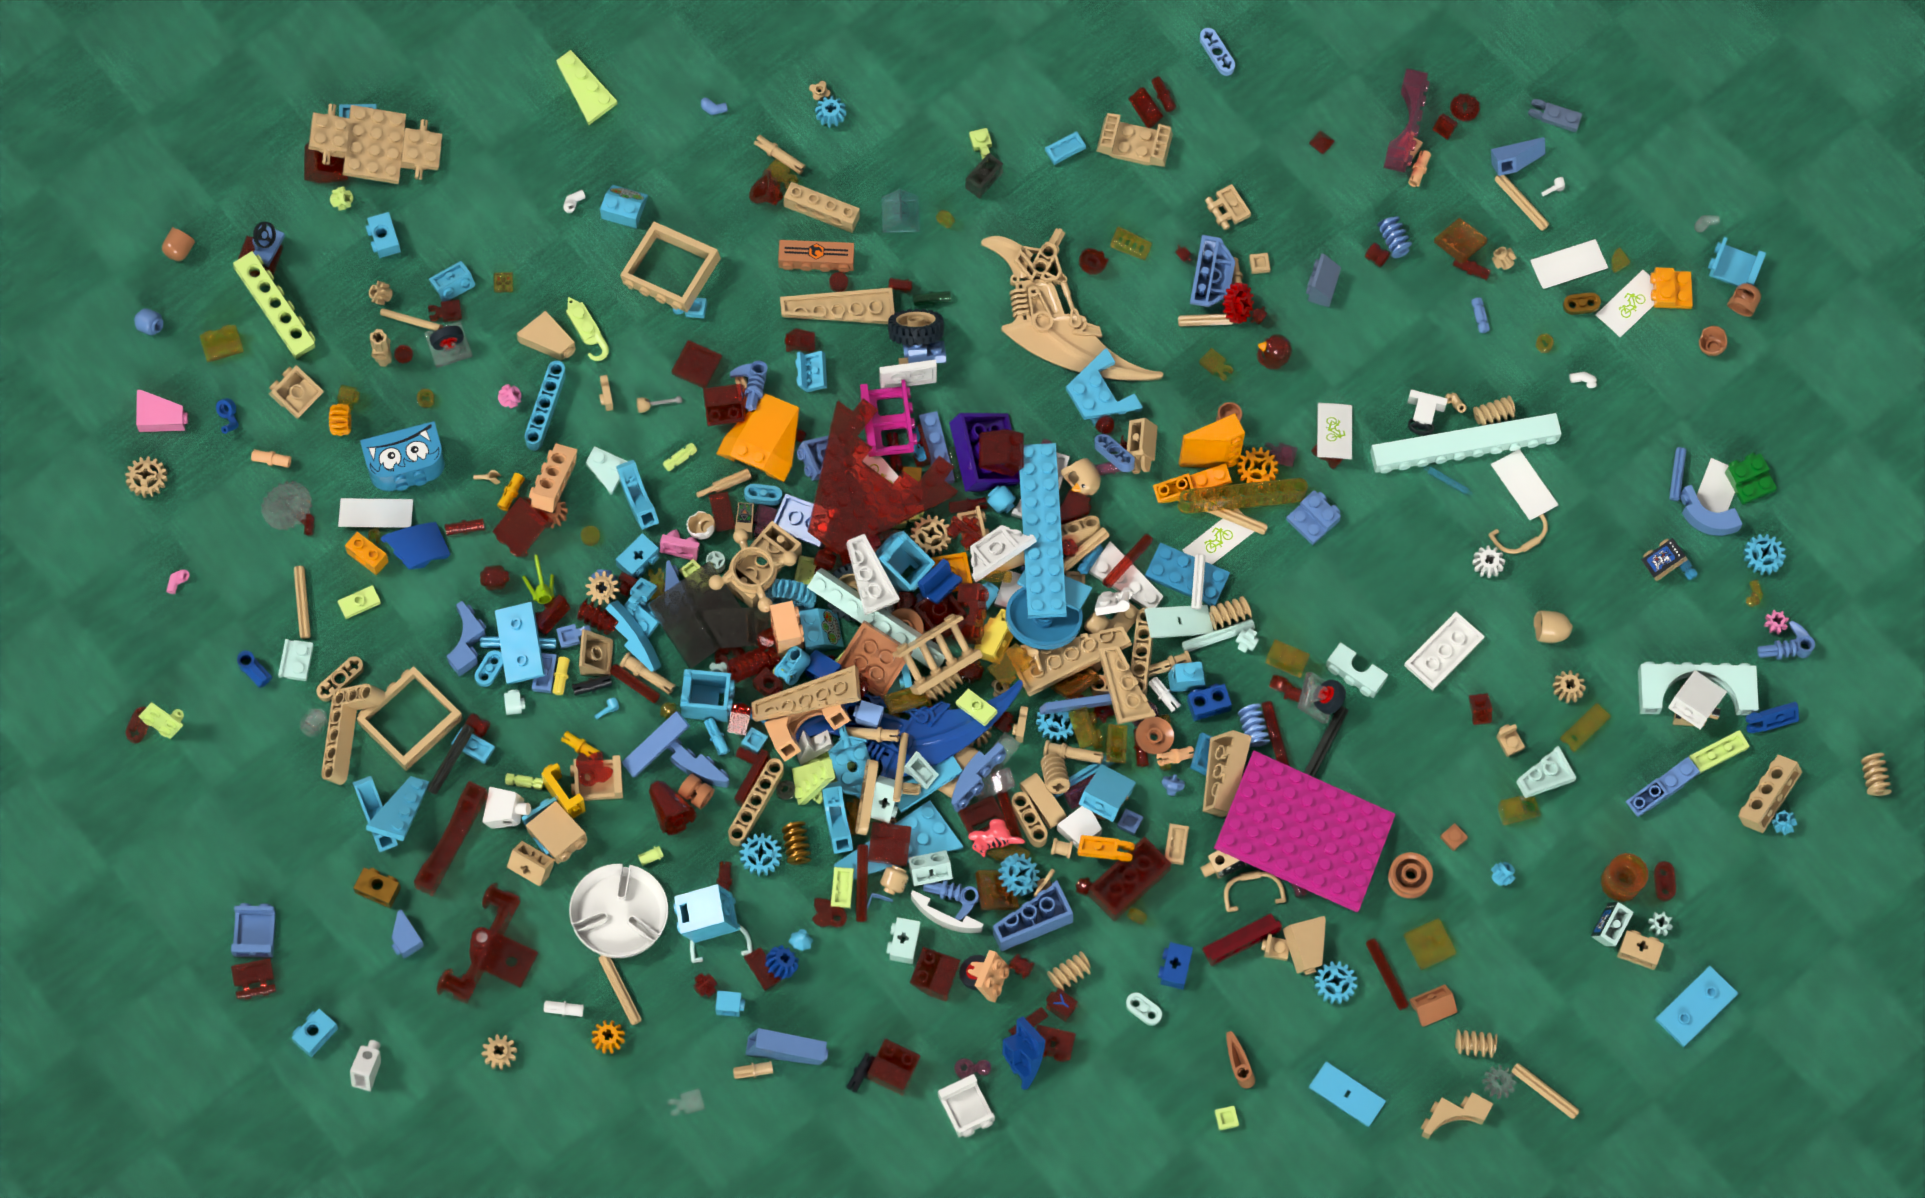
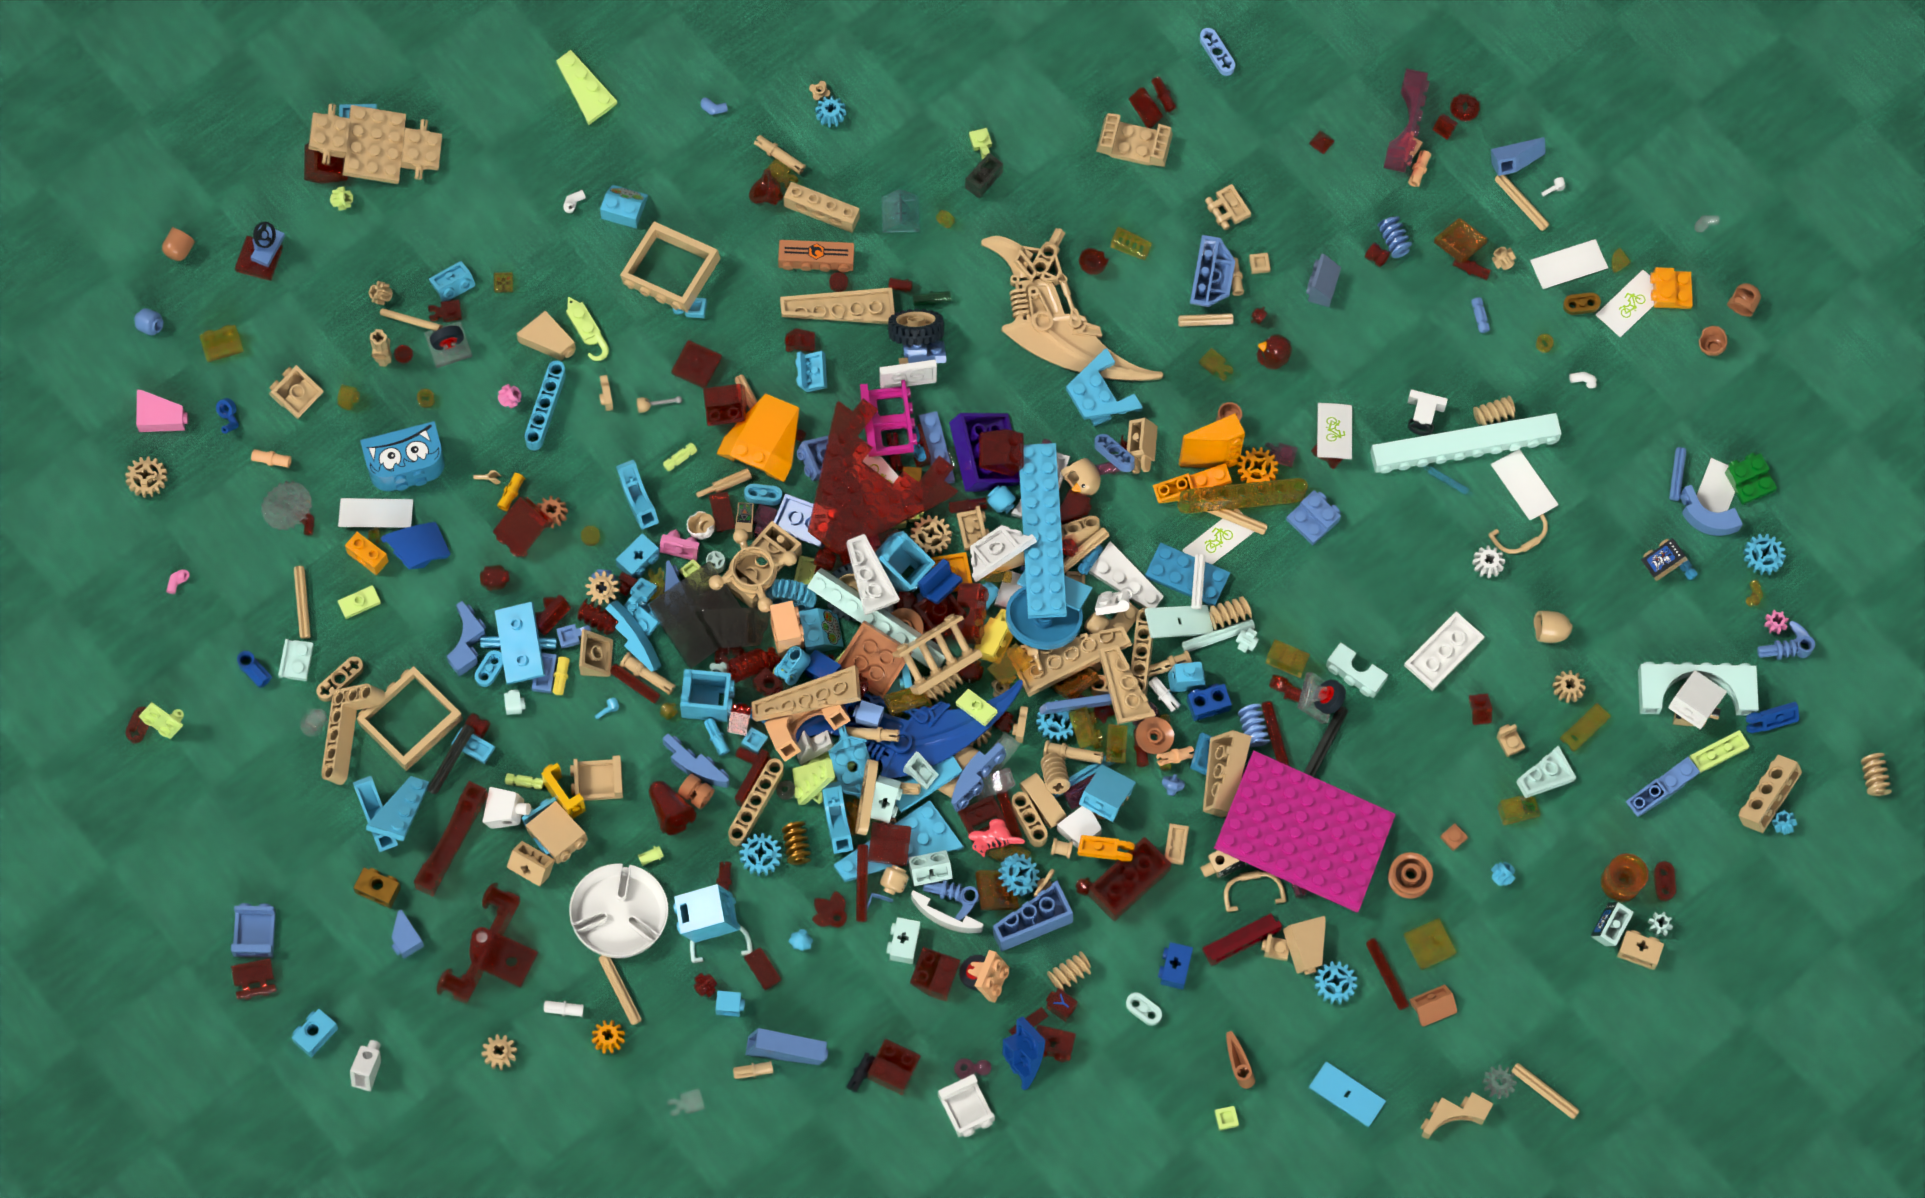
yellowish green brick [233,251,316,359] -> none
light orange gear [329,404,352,436] -> none
medium azure brick [365,212,401,258] -> none
clear red pin [445,518,485,536] -> none
lime plant [522,554,554,604] -> none
light nougat brick [529,444,578,513] -> none
yellow pin [561,731,600,761] -> none
black pin [572,674,612,696] -> none
clear red plate [576,751,613,787] -> none
light aqua wing [586,446,628,495] -> none
medium blue tile [621,711,690,777] -> none
medium blue piece [730,361,768,412] -> none
clear red slope [757,627,775,653] -> none
blue gear [765,945,799,980] -> none
yellowish green plate [831,867,854,908] -> none
tan bar [893,733,909,802] -> none
clear red hips [947,515,981,550] -> none
clear red bush [1009,953,1035,979] -> none
medium azure plate [1045,131,1086,165] -> none
clear red plate [1096,416,1114,434] -> none
clear red axle [1102,534,1153,588] -> none
medium blue plate [1117,809,1143,835] -> none
clear yellow tile [1127,908,1148,924] -> none
clear red plate [1175,244,1191,263] -> none
red gear [1223,283,1254,324] -> none
tan arm [1445,393,1466,413] -> none
tan piece [1455,1029,1497,1058] -> none
sand blue hinge [1528,99,1582,132] -> none
medium azure plate [1655,966,1738,1048] -> none
medium azure panel [1708,237,1766,287] -> none

